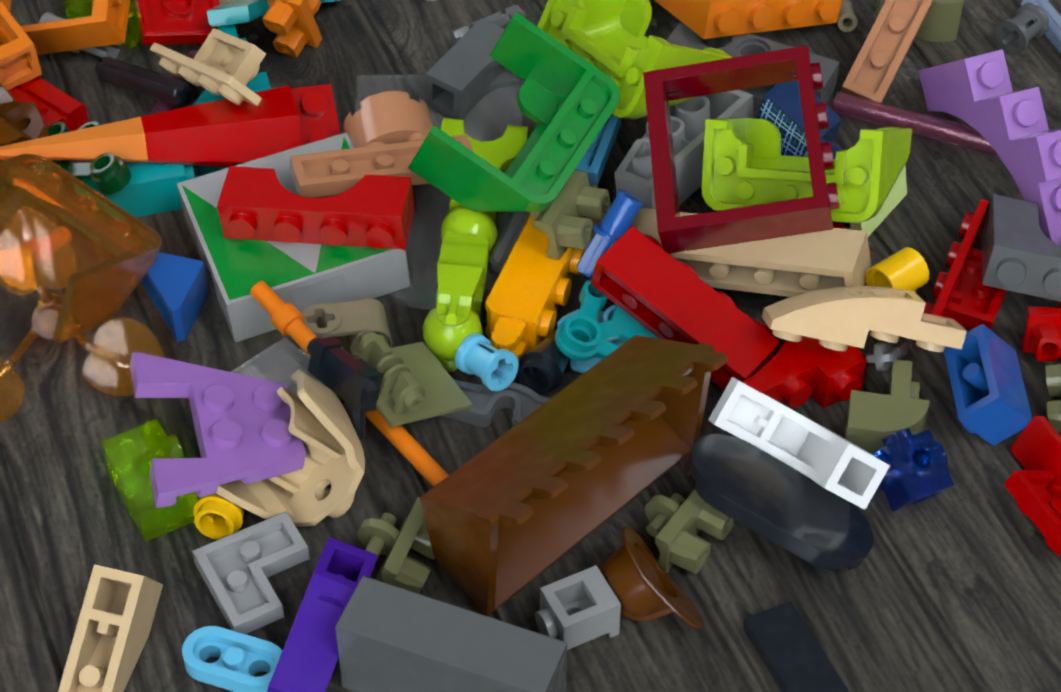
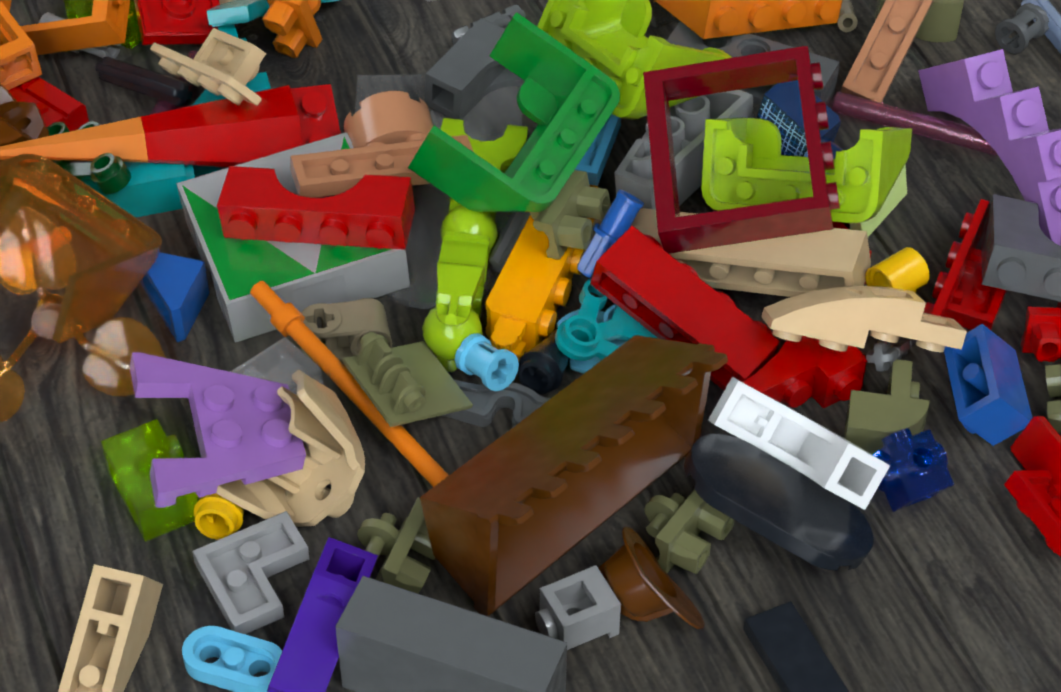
black piece [307,337,382,440] -> none

